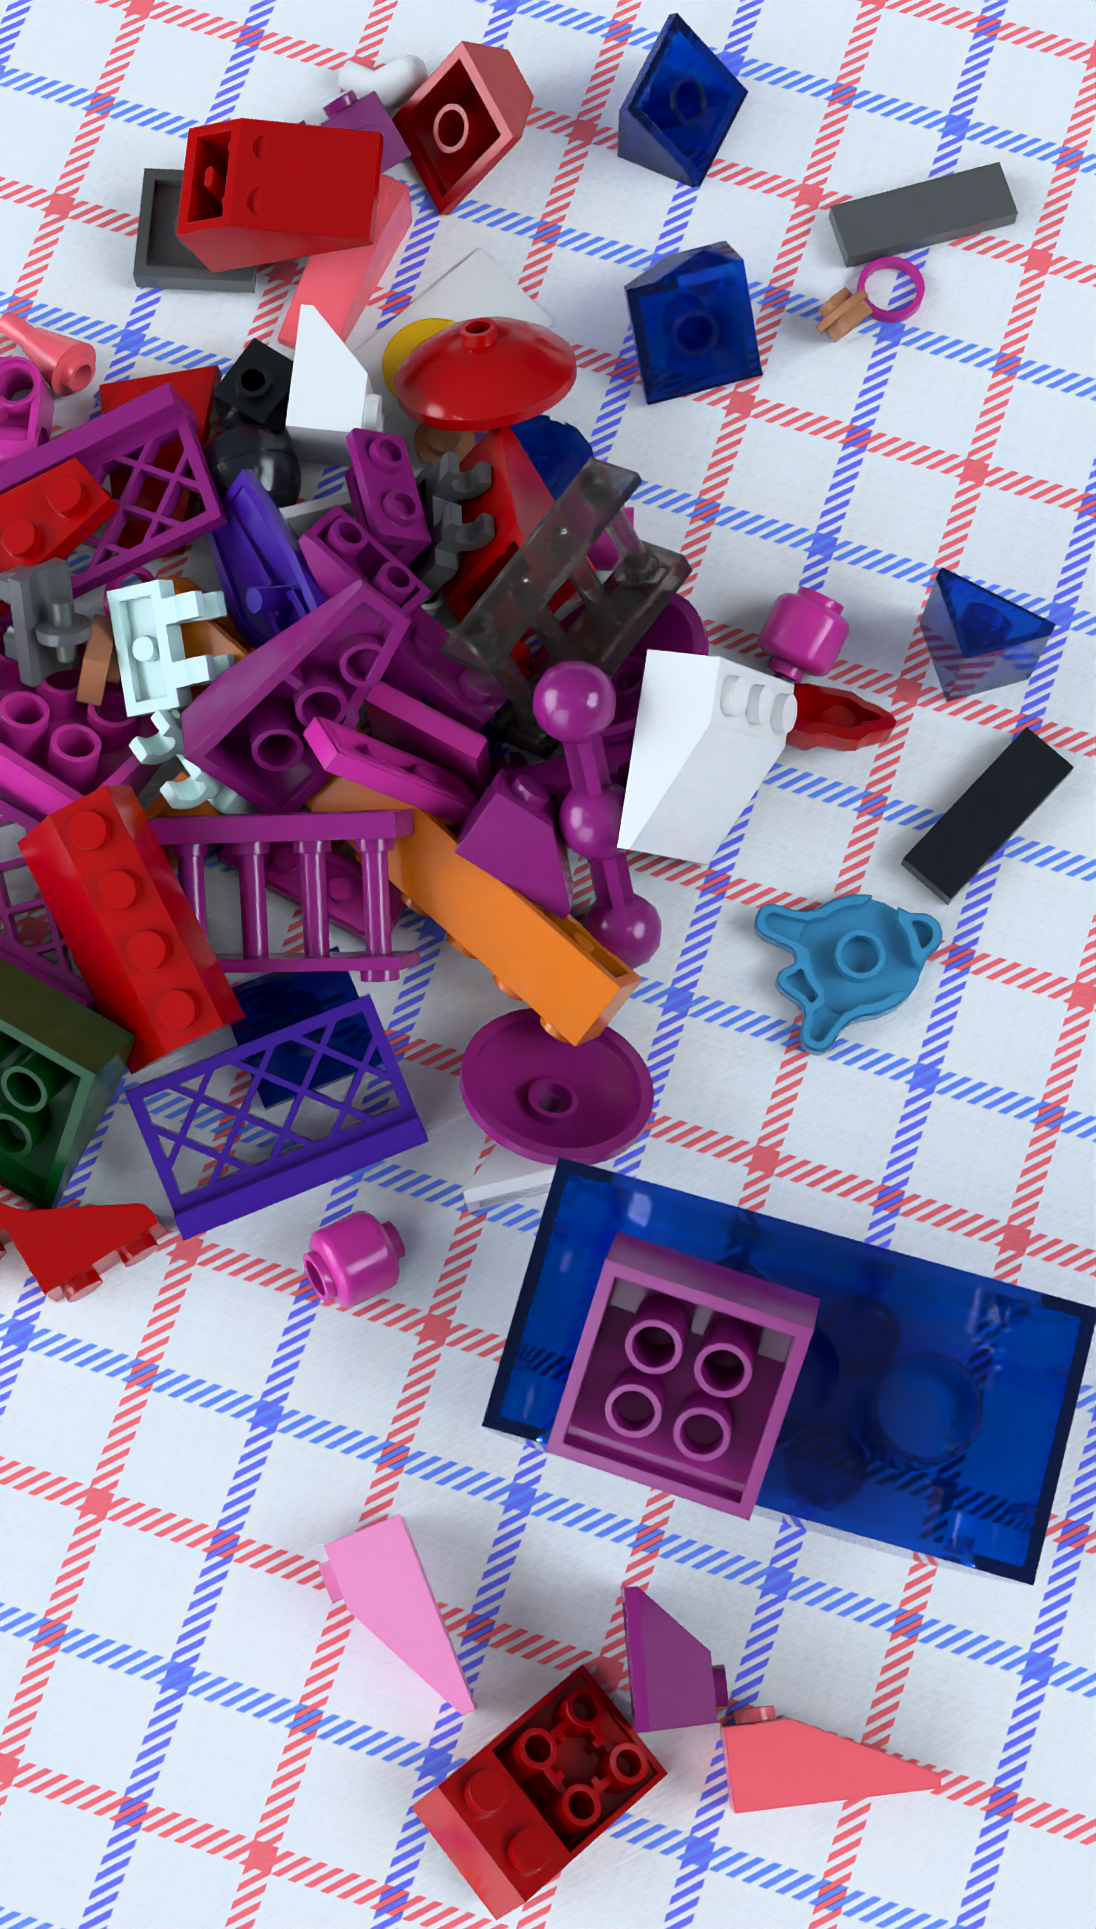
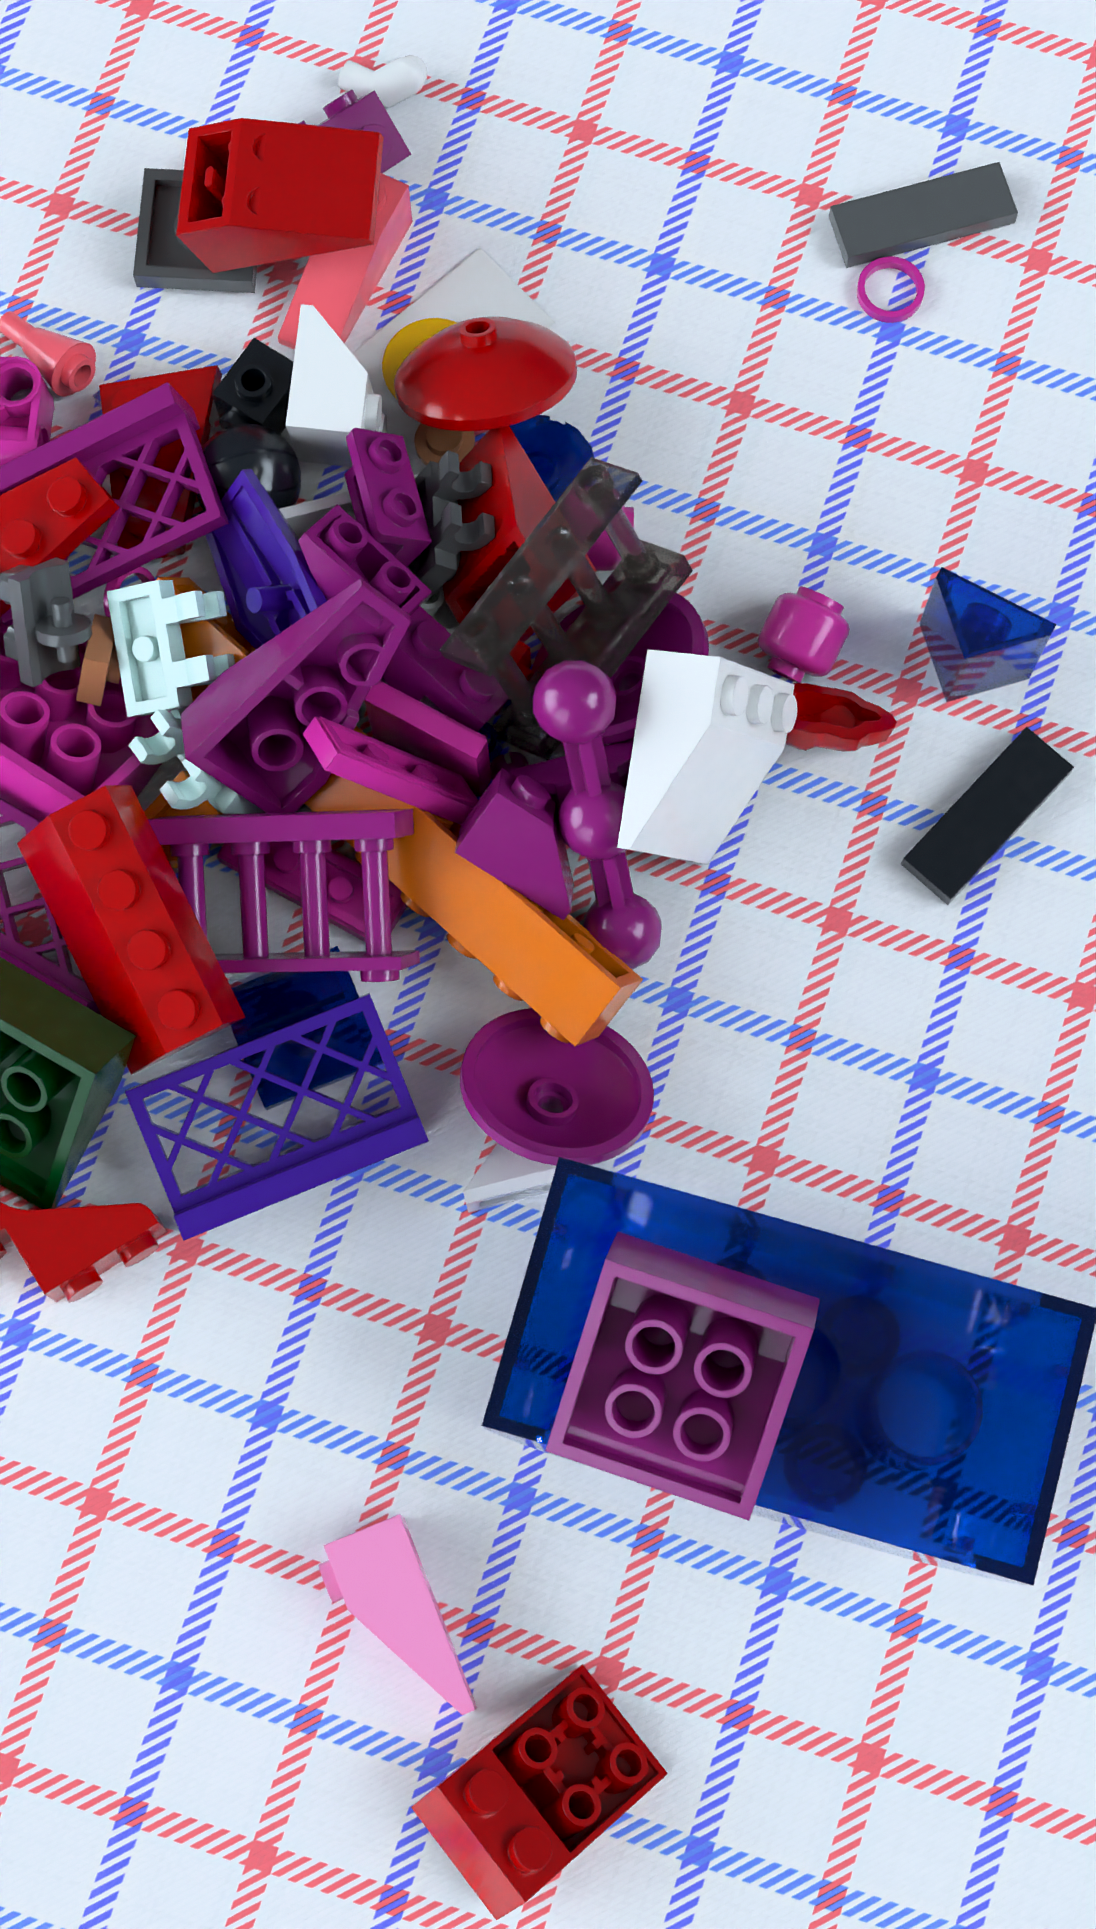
dark pink head [303,1210,405,1308] -> none
red slope [391,41,534,216] -> none
clear blue slope [617,13,748,188] -> none
magenta slope [621,1586,728,1733] -> none
clear blue slope [624,240,763,405] -> none
coral slope [720,1705,942,1814] -> none
dark azure tile [754,894,942,1055] -> none
nougat plate [816,287,873,342] -> none

